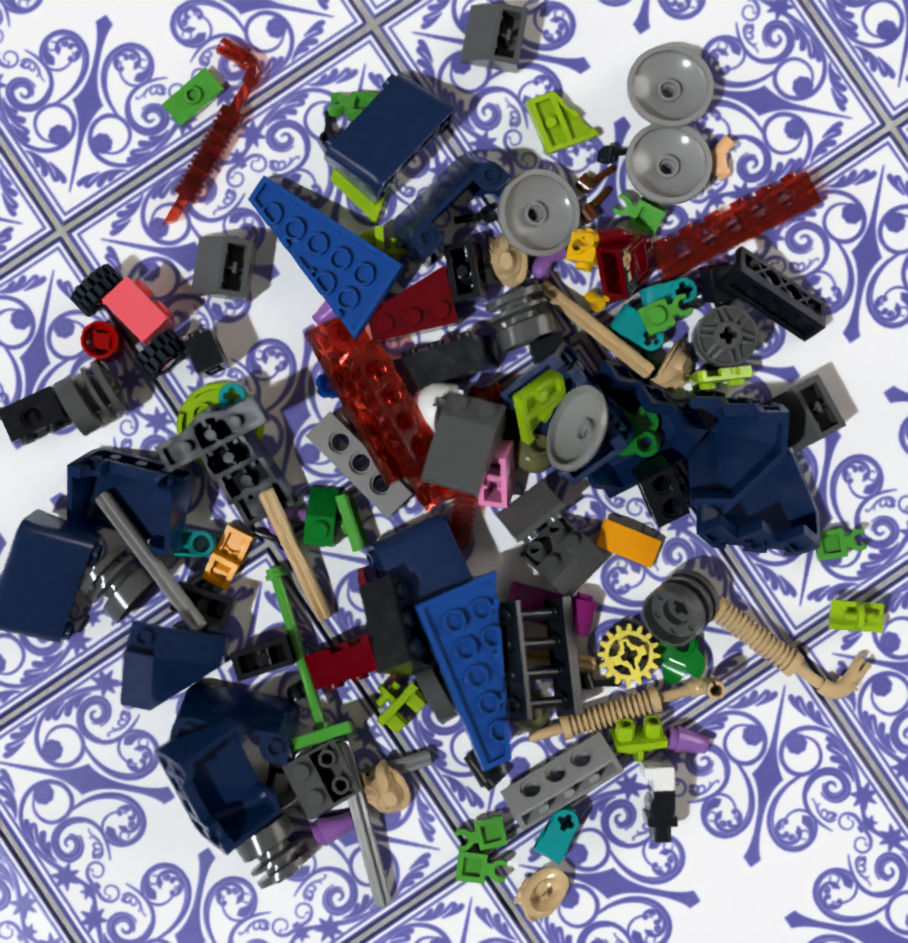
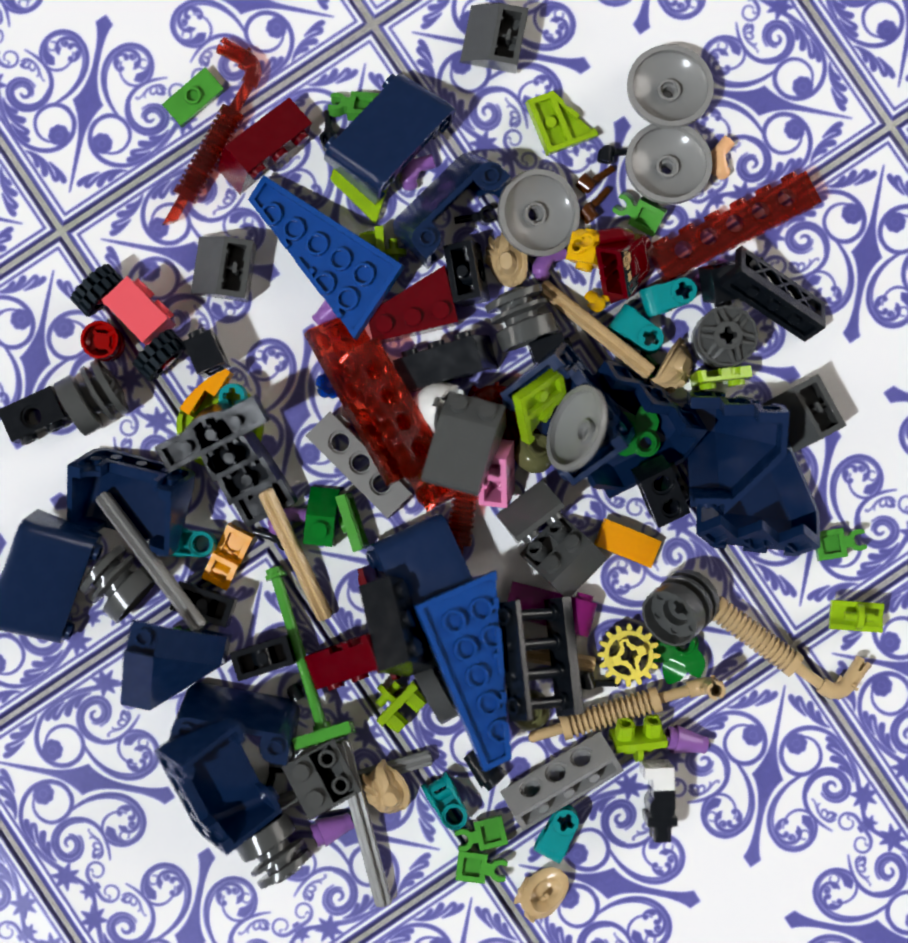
bright green plate [638,294,693,338] -> none
none -> light orange slope [179,369,234,417]
none -> dark red wedge [217,97,312,194]
none -> medium lavender arm [400,154,436,191]
none -> teal piece [421,771,468,830]

